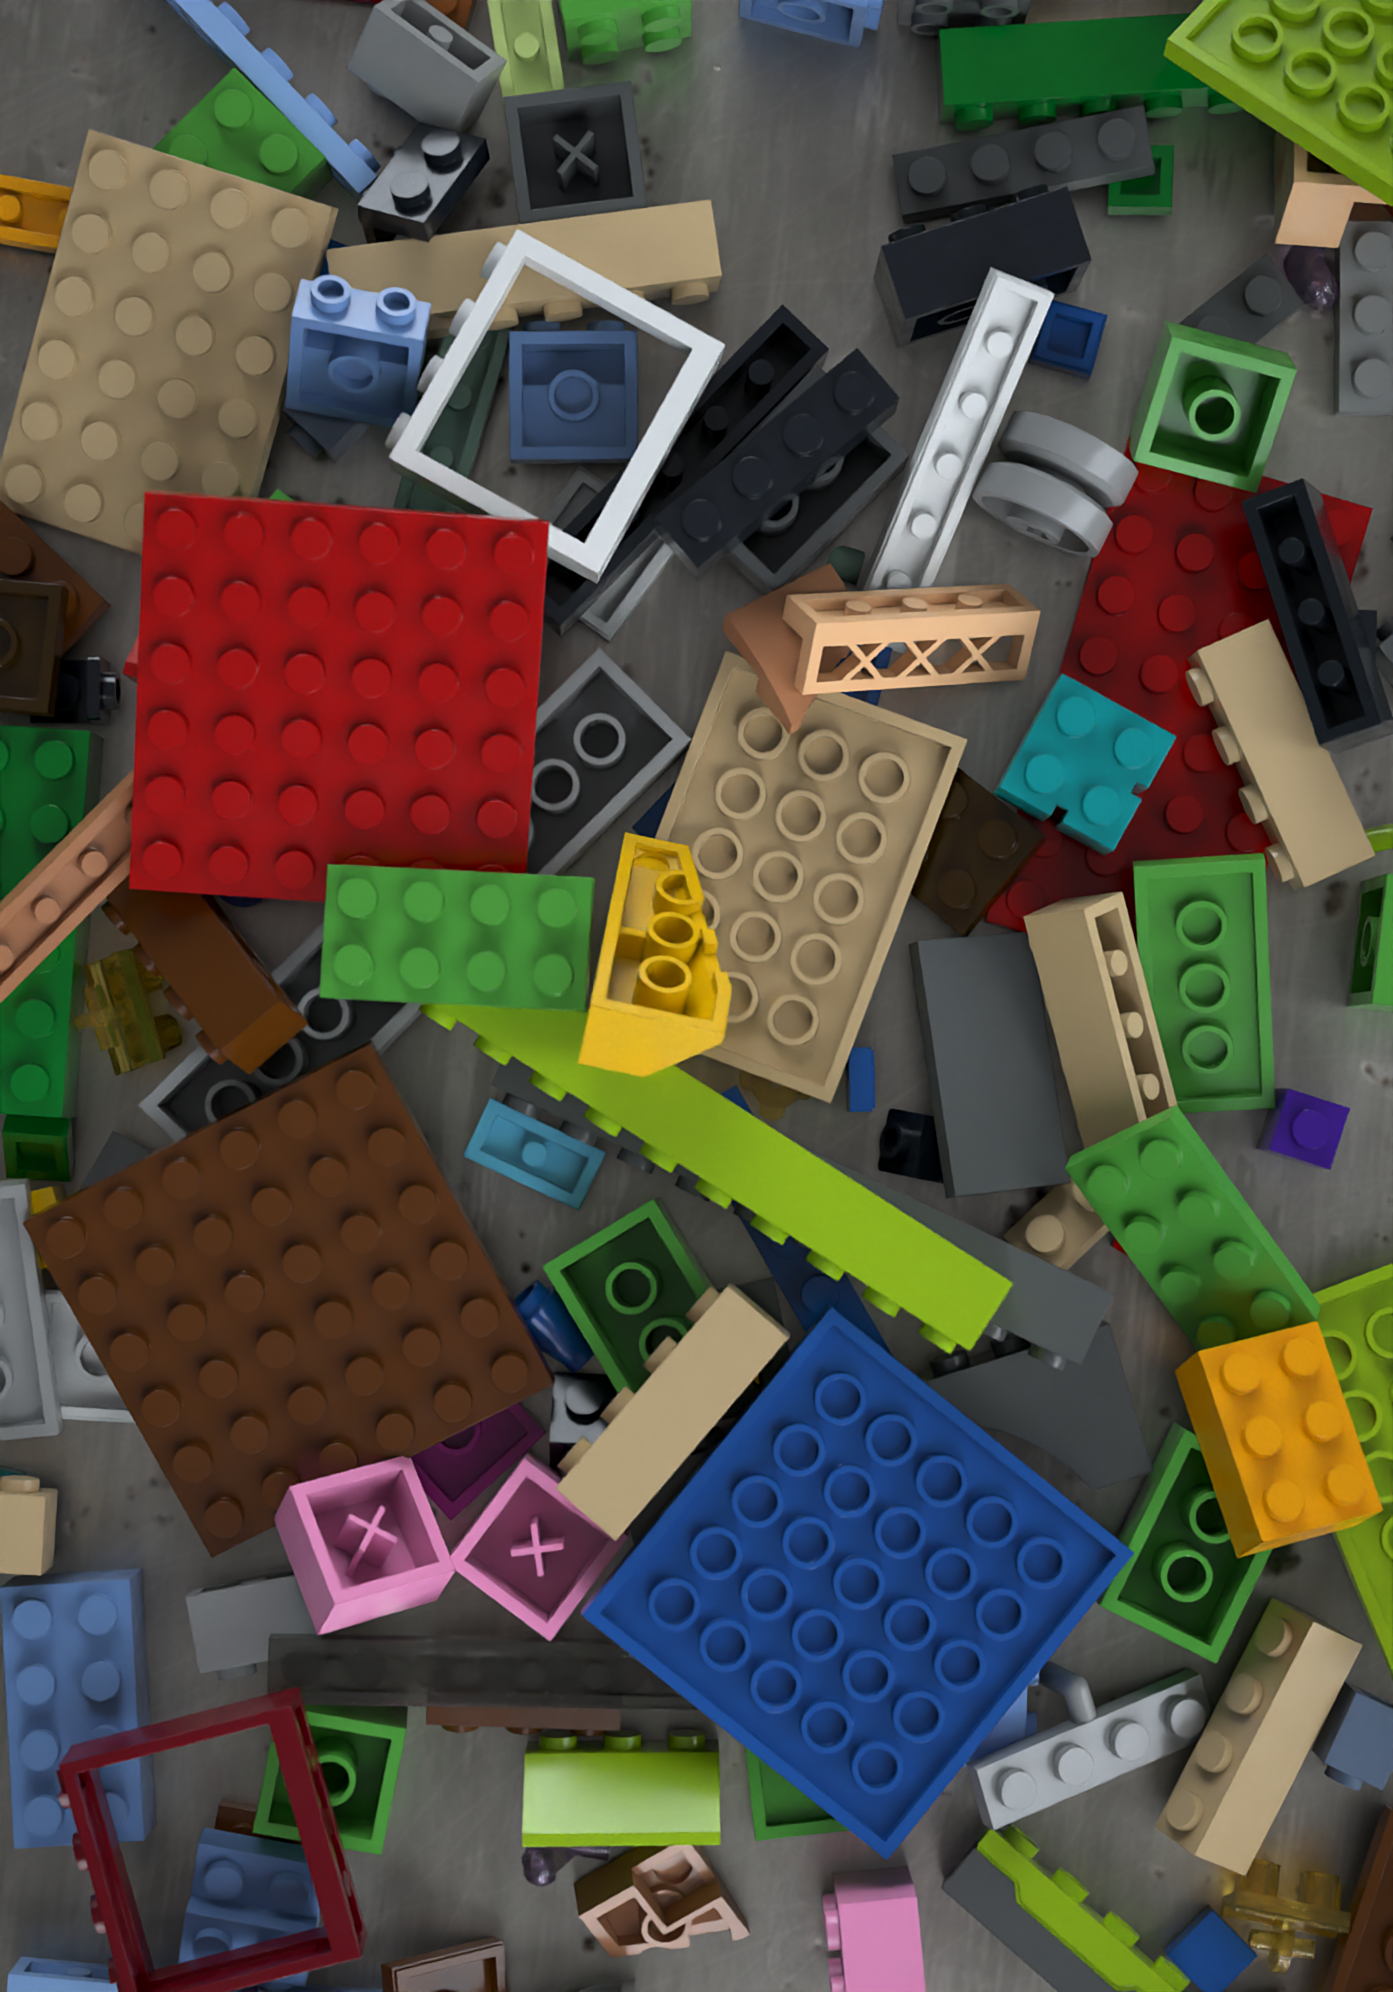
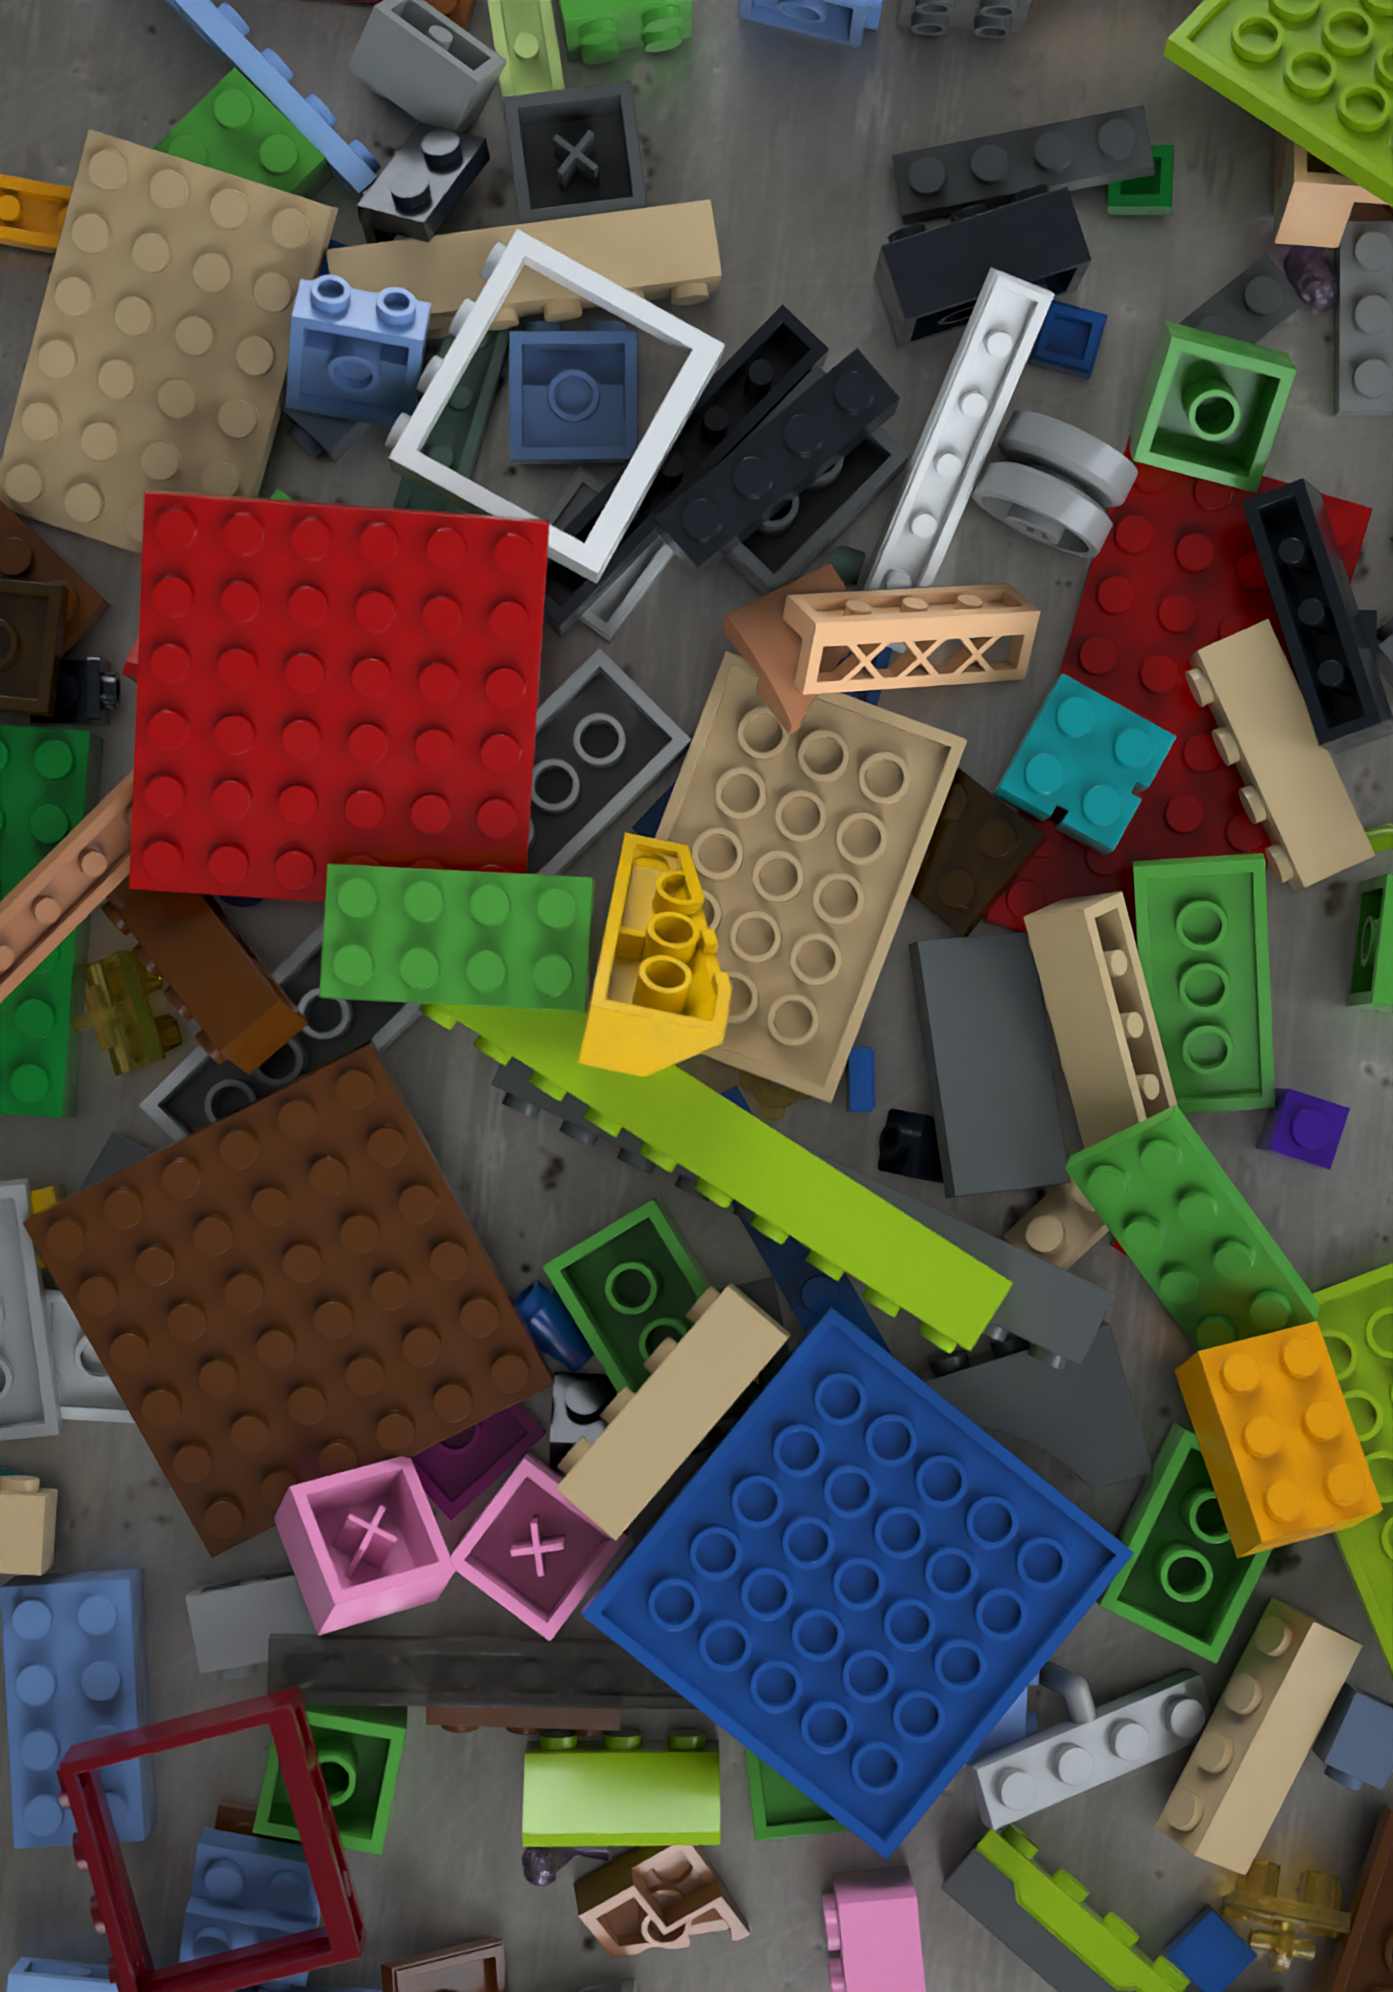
green plate [2,1114,74,1182] -> none
medium azure plate [463,1098,606,1211] -> none
green brick [934,13,1244,131] -> none

